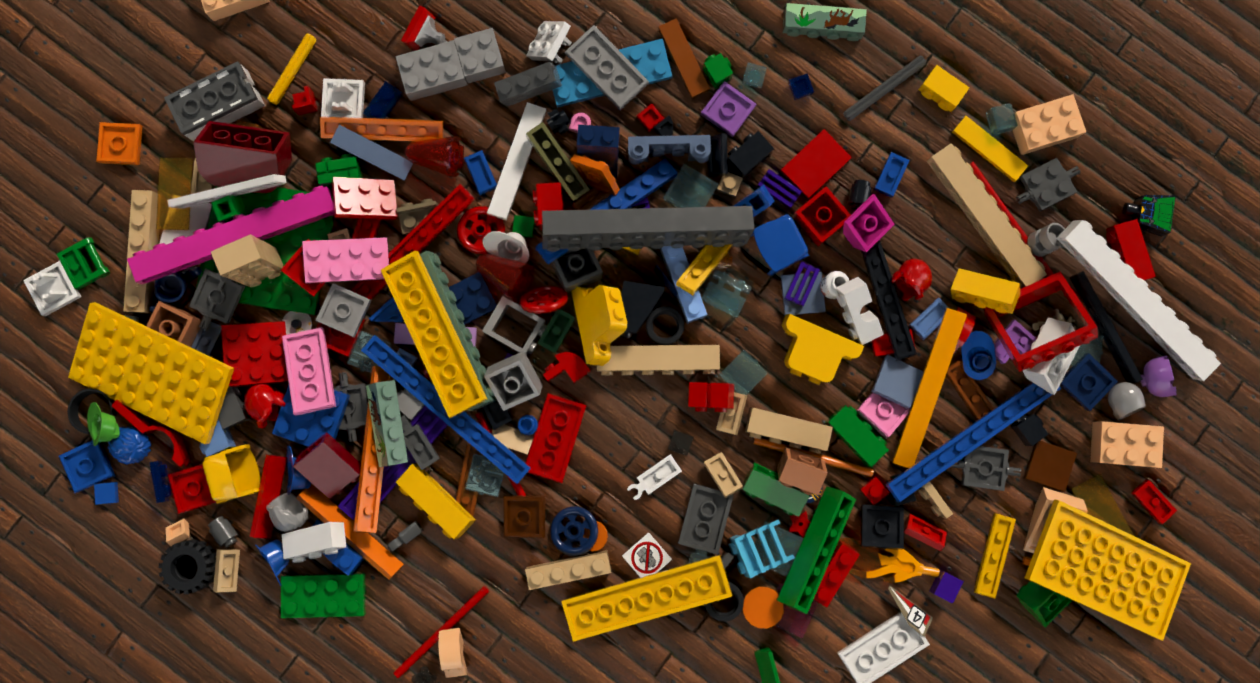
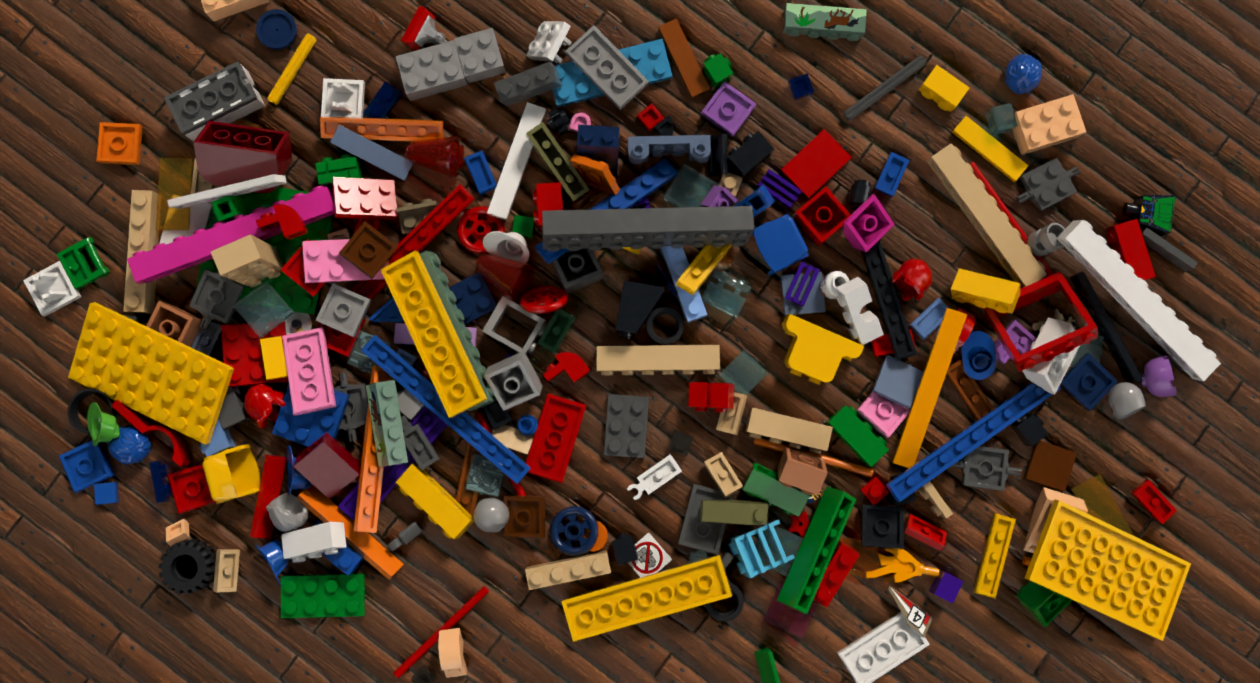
dark blue piece [149,266,202,313] -> none
dark grey brick [208,516,238,548] -> none
red panel [292,86,318,115] -> none
yellow brick [571,285,627,366] -> none
clear light blue plate [742,62,767,88] -> none
orange tile [743,587,784,629] -> none
light nougat brick [1090,421,1164,468] -> none
none -> clear light blue plate [233,281,294,338]
none -> red brick [255,204,308,240]
none -> dark blue piece [256,9,298,50]
none -> yellow tile [260,336,288,380]
none -> reddish brown tile [339,221,398,279]
none -> light grey helmet [473,498,509,532]
none -> dark grey plate [604,394,649,458]
none -> black brick [611,532,639,565]
none -> olive slope [700,500,768,525]
none -> medium lavender brick [701,185,738,207]
none -> blue hair [1005,54,1042,95]
none -> dark grey tile [1141,228,1197,271]

